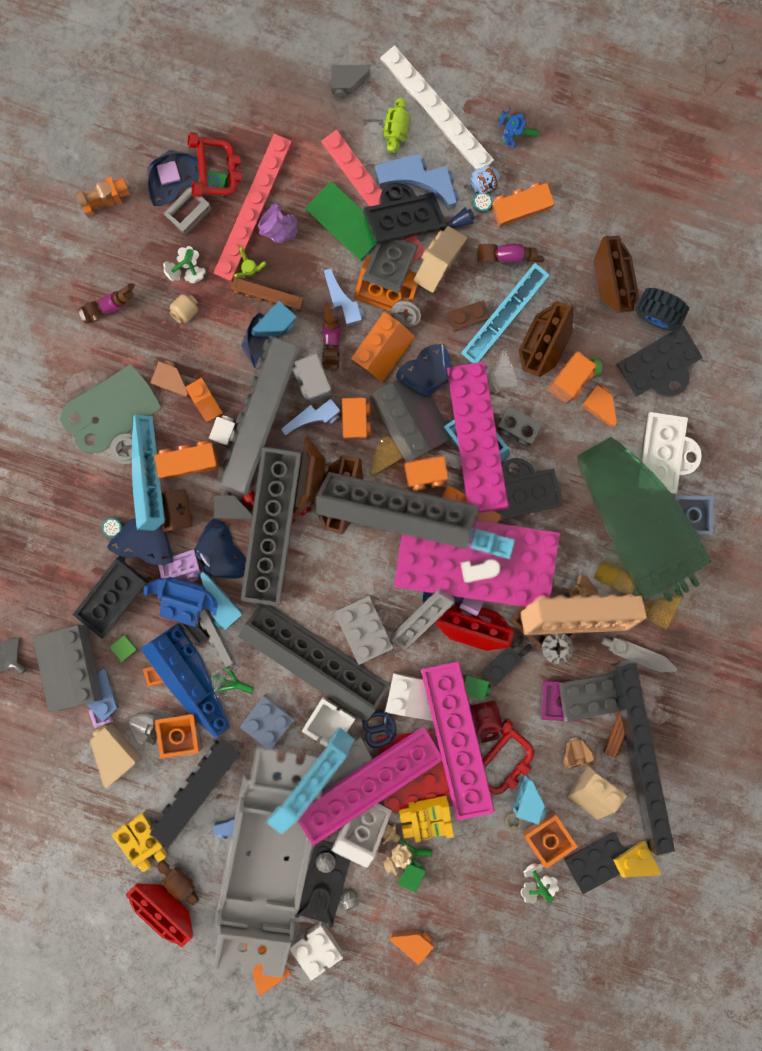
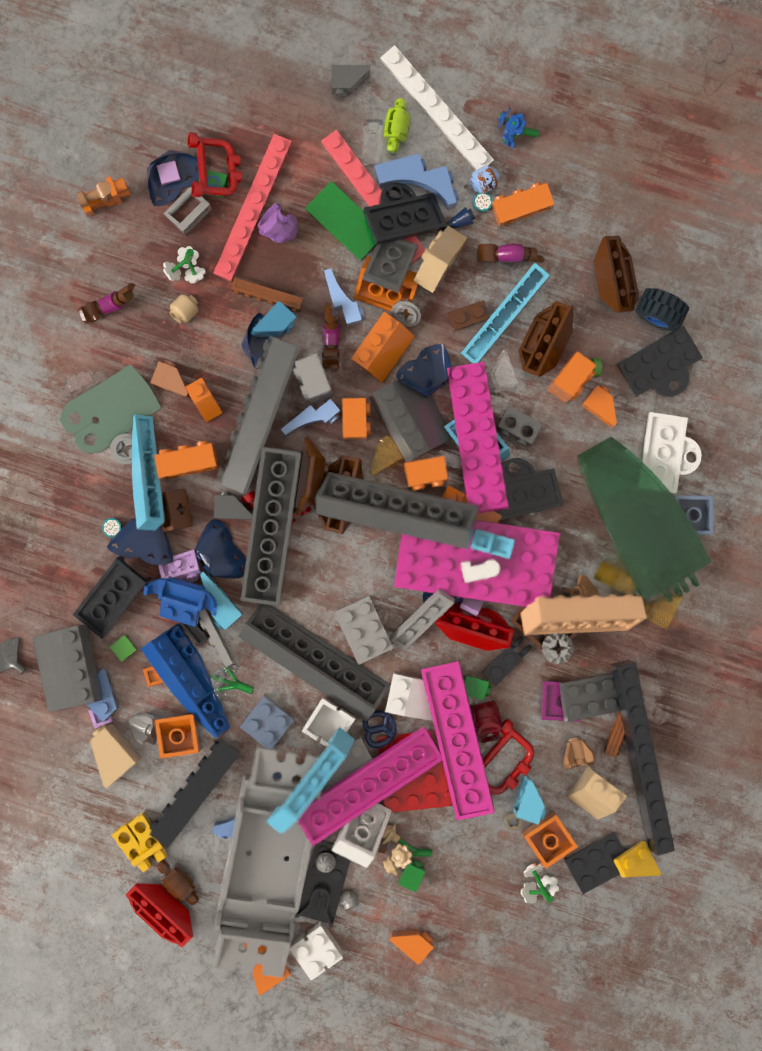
white brick [209,415,237,446] -> none
lime plant [234,247,266,278] -> none
yellow hips [399,796,454,843] -> none
light grey piece [601,637,677,672] -> none

